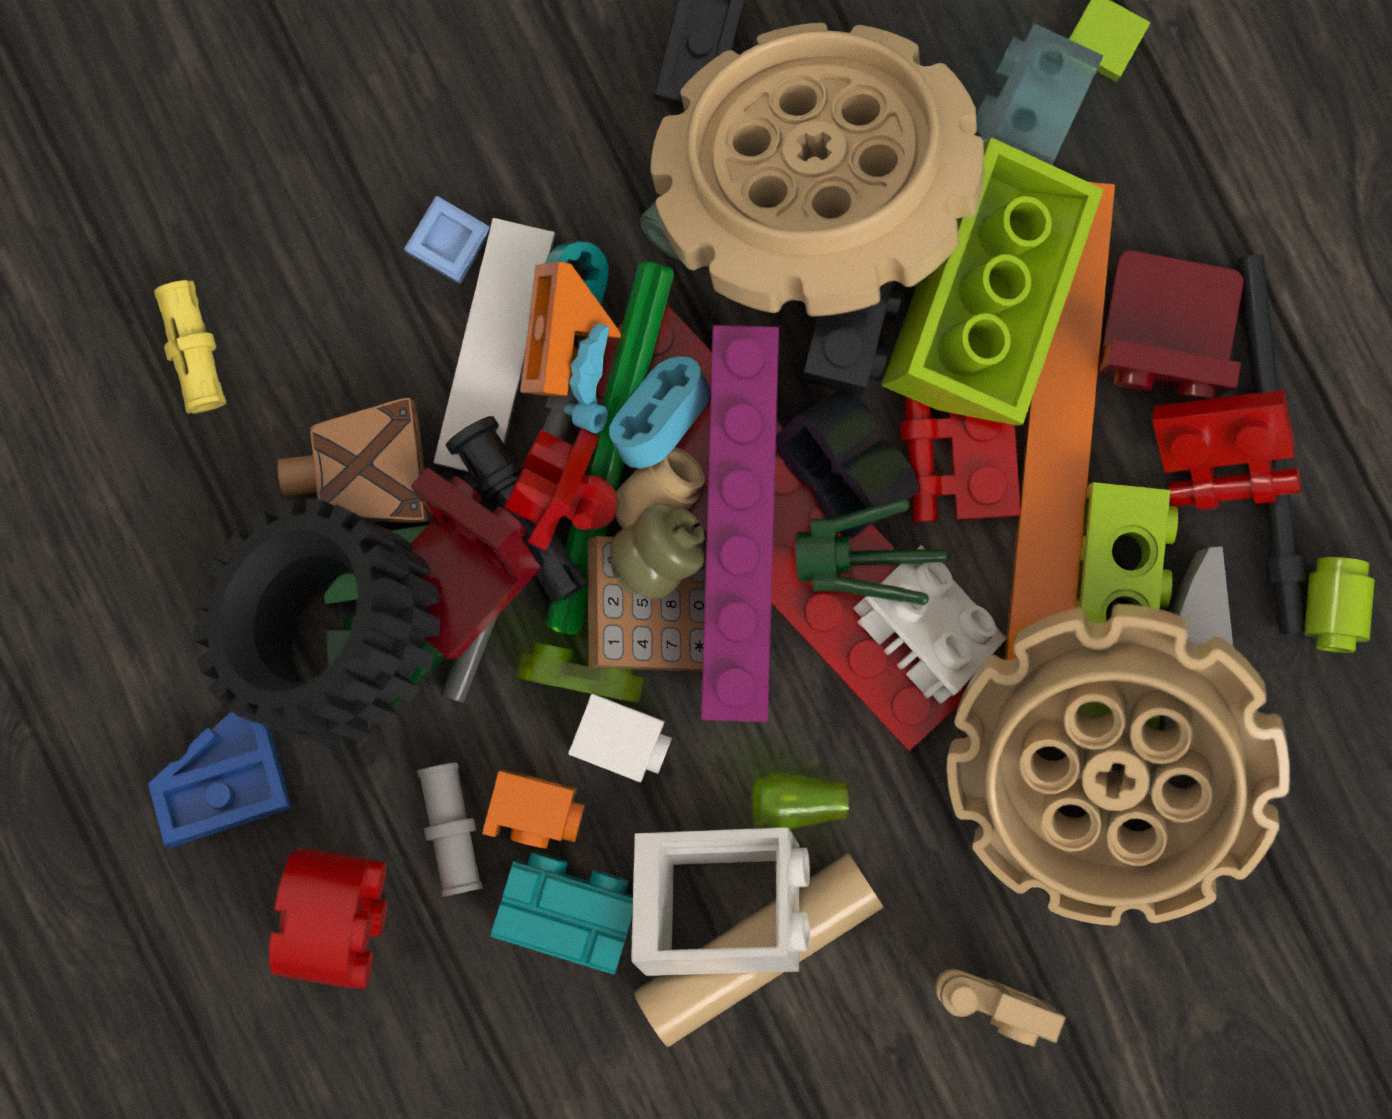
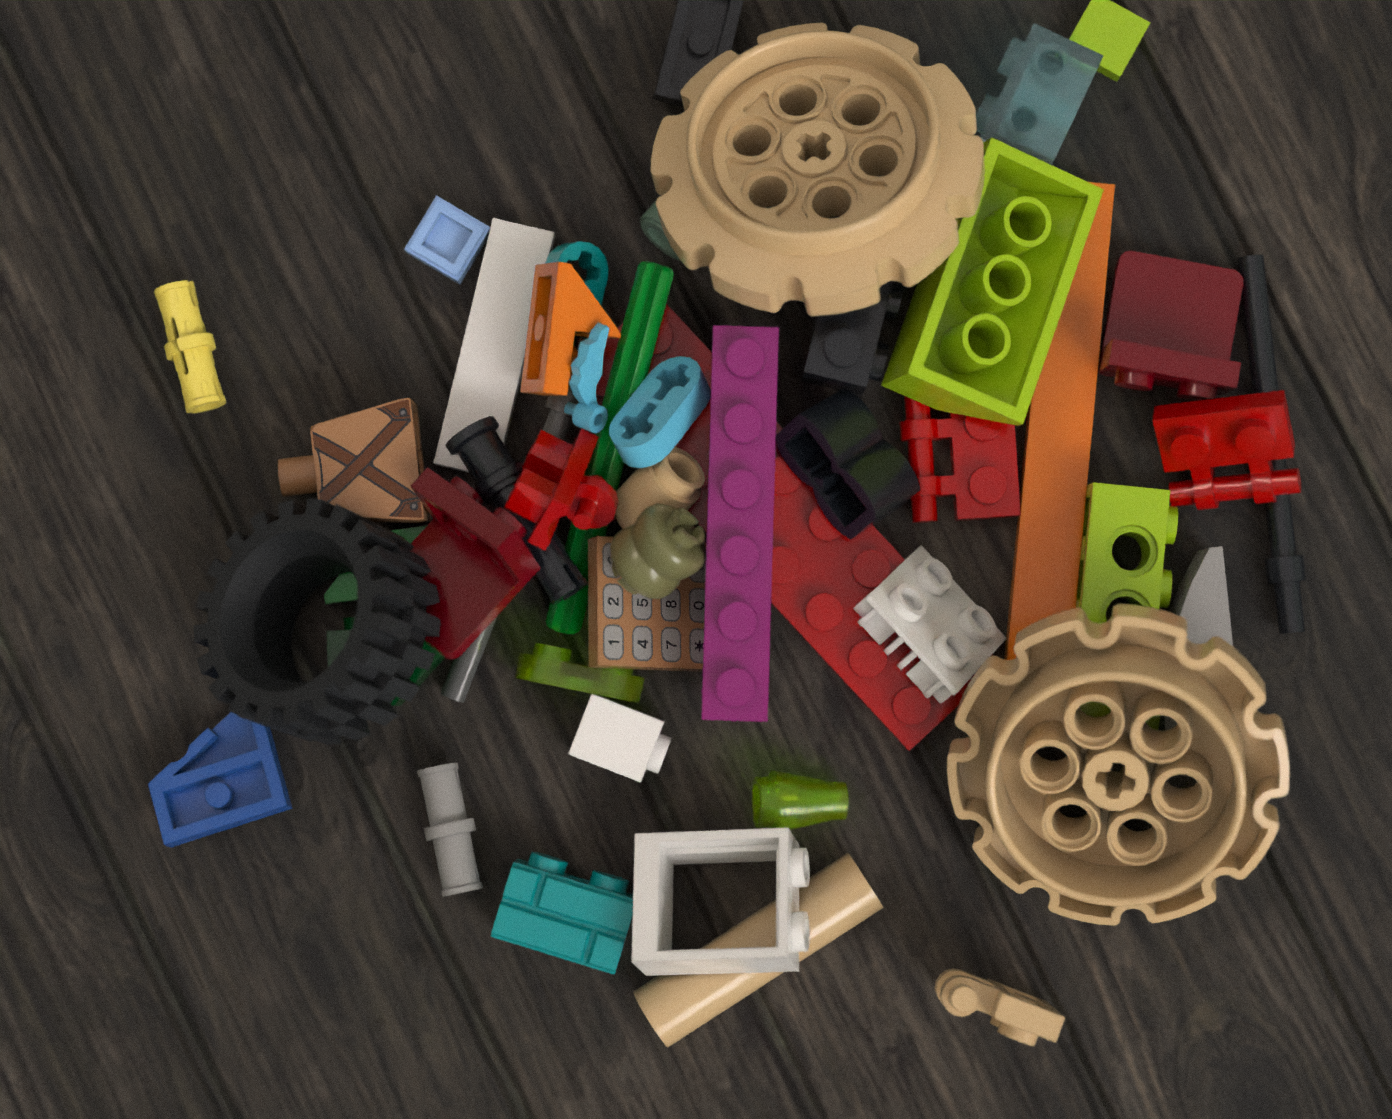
red brick [269,848,387,989] -> none
orange brick [482,769,585,848] -> none
dark green plant [795,498,950,605] -> none
lime brick [1304,557,1375,653] -> none

